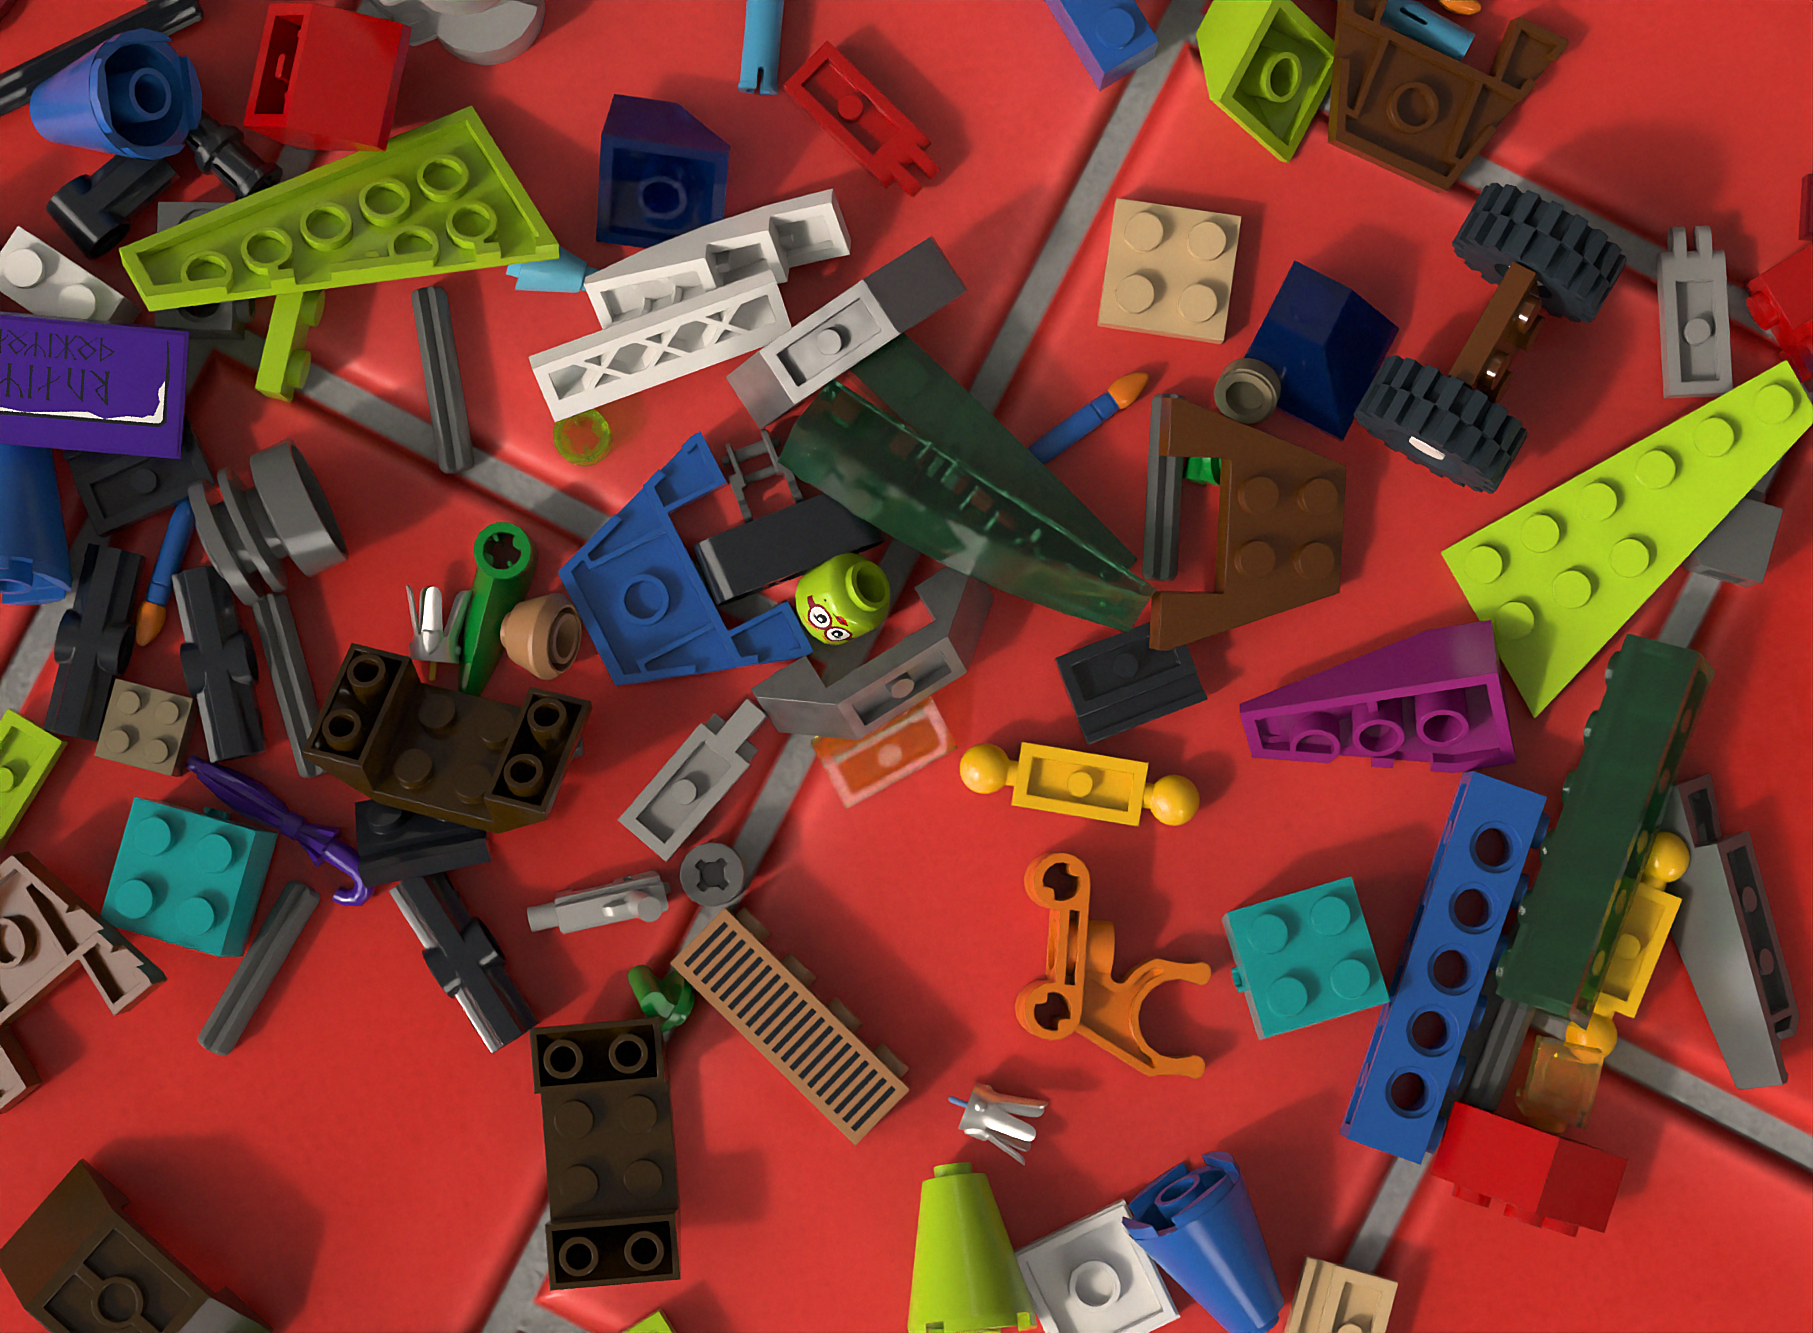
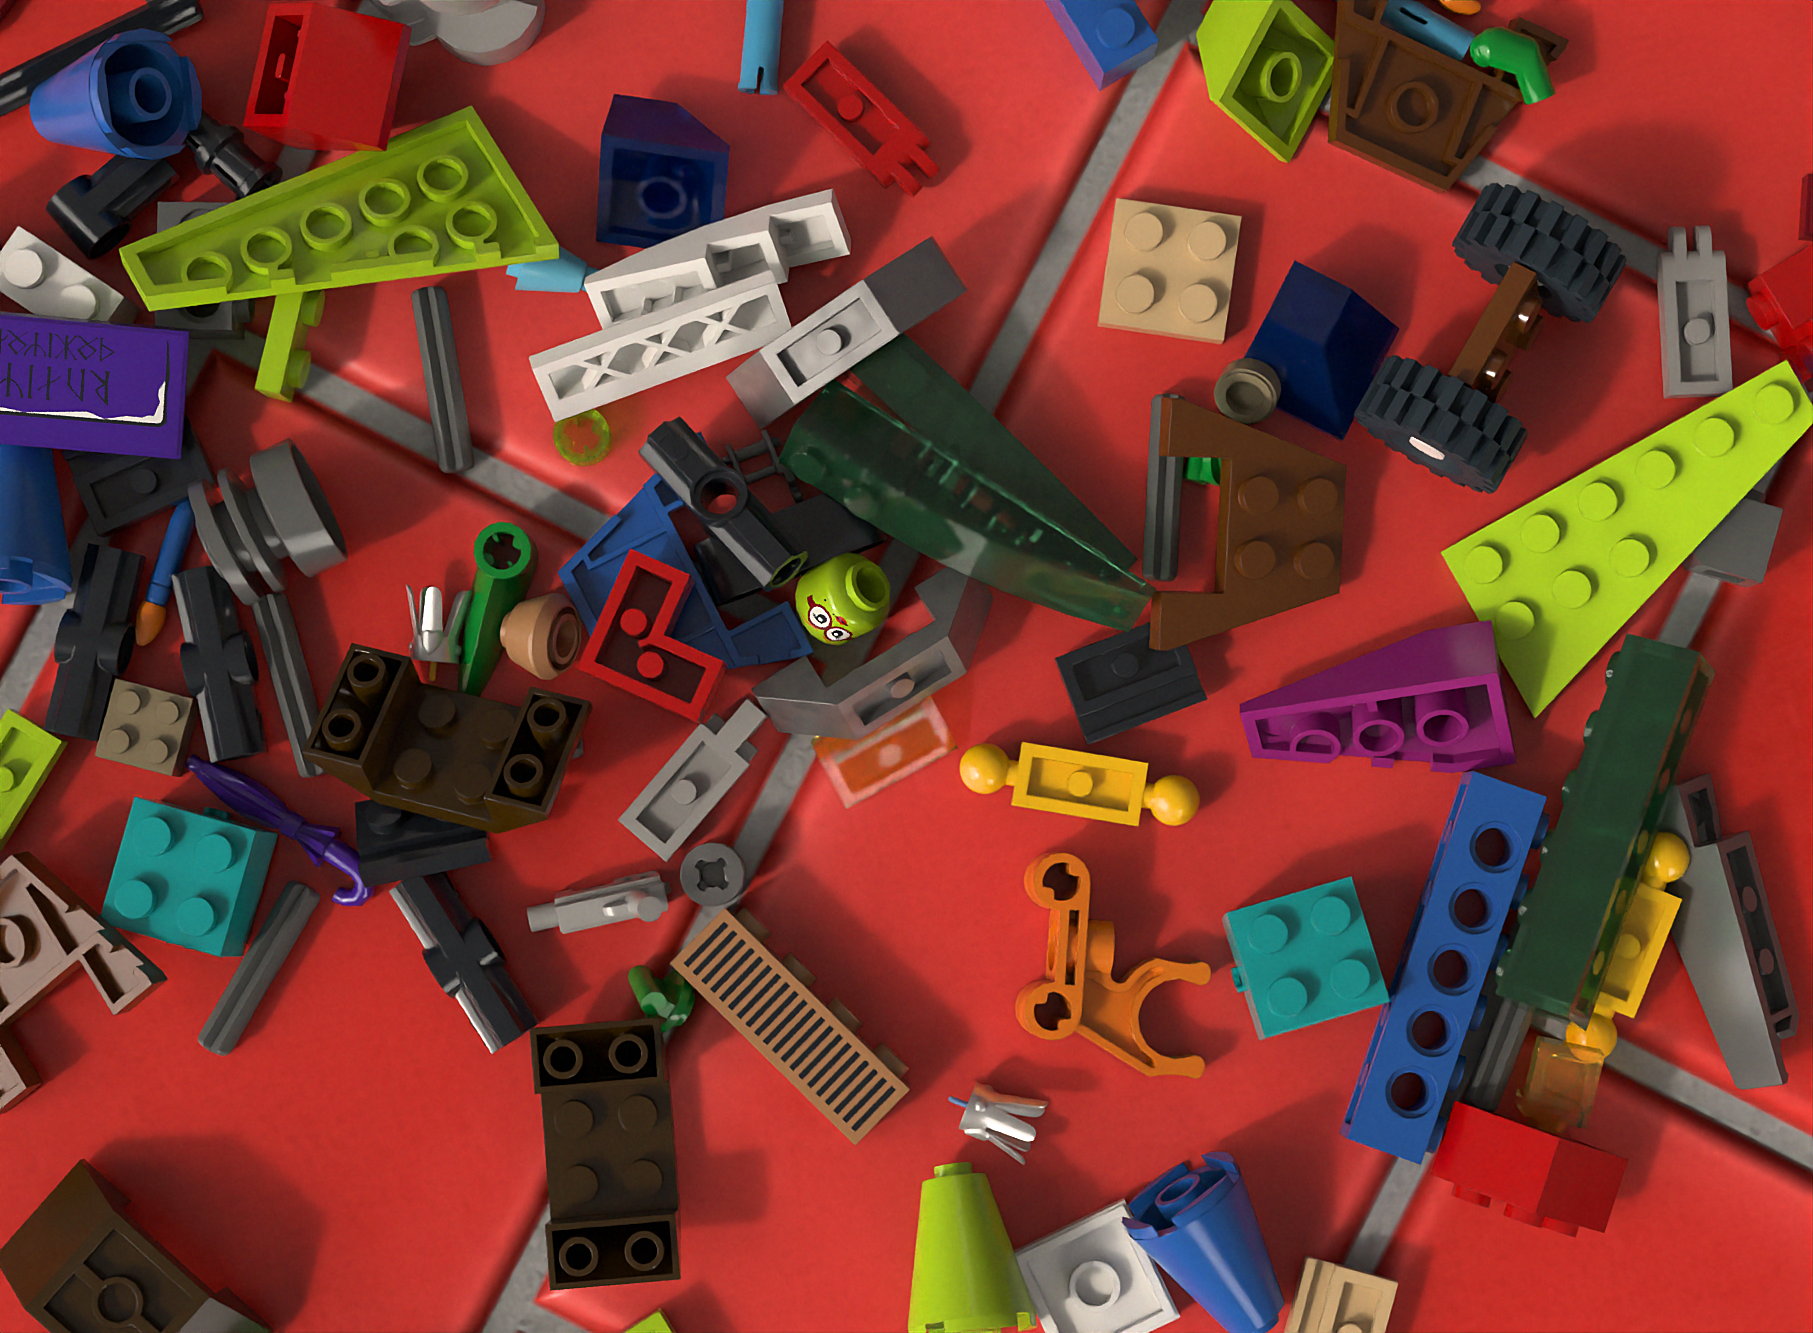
blue piece [1021,372,1150,469] -> none
none -> red brick [577,548,728,724]
none -> black piece [638,416,808,593]
none -> green arm [1470,26,1556,105]

